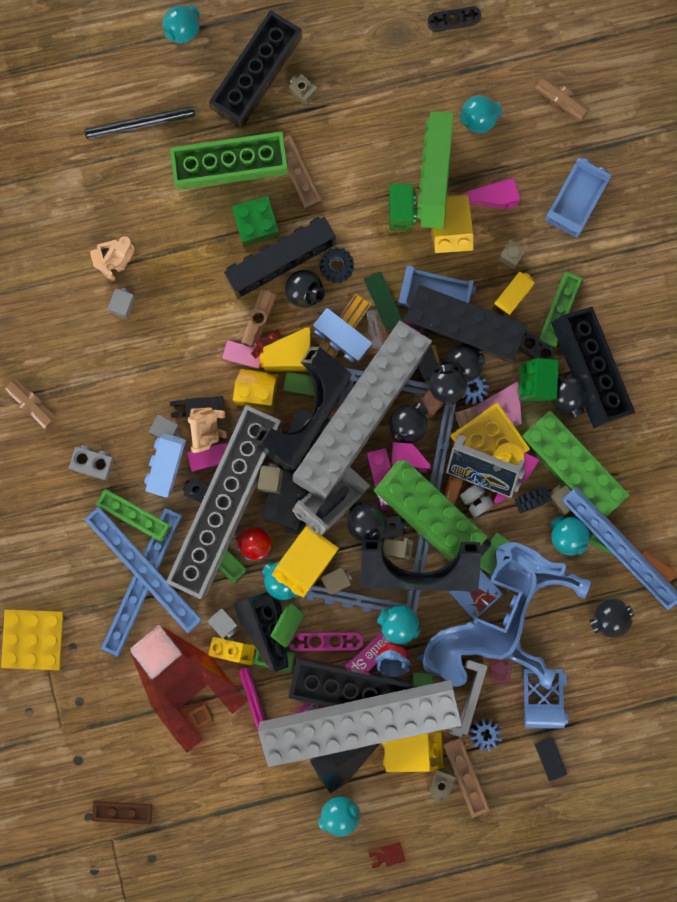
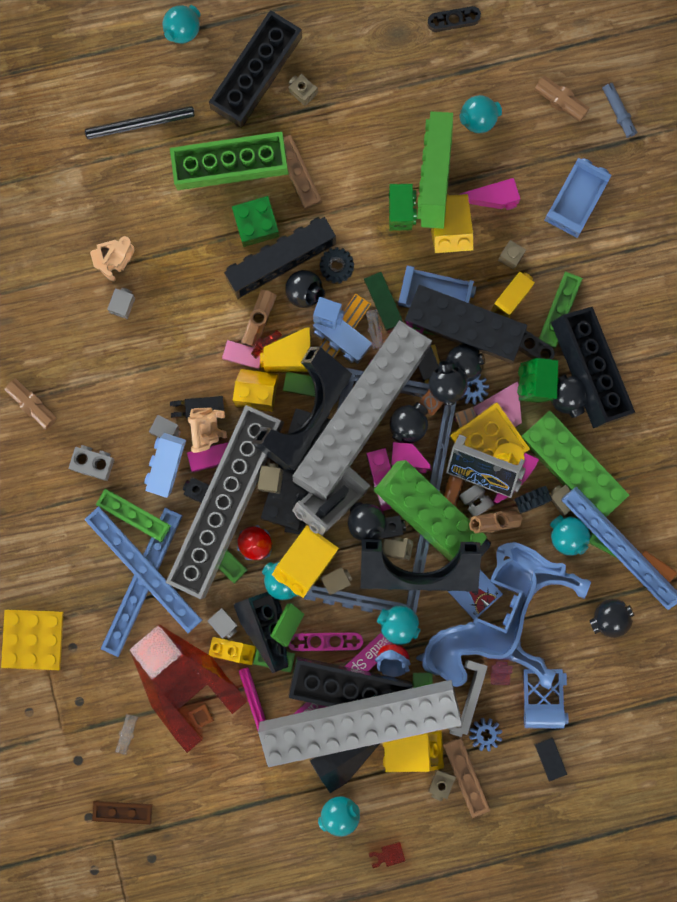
bright green tile [480,532,512,575] -> none
none -> clear pin [115,714,138,755]
none -> medium blue brick [313,297,344,329]
none -> medium nougat piece [469,511,522,534]
none -> sand blue pin [602,83,638,138]

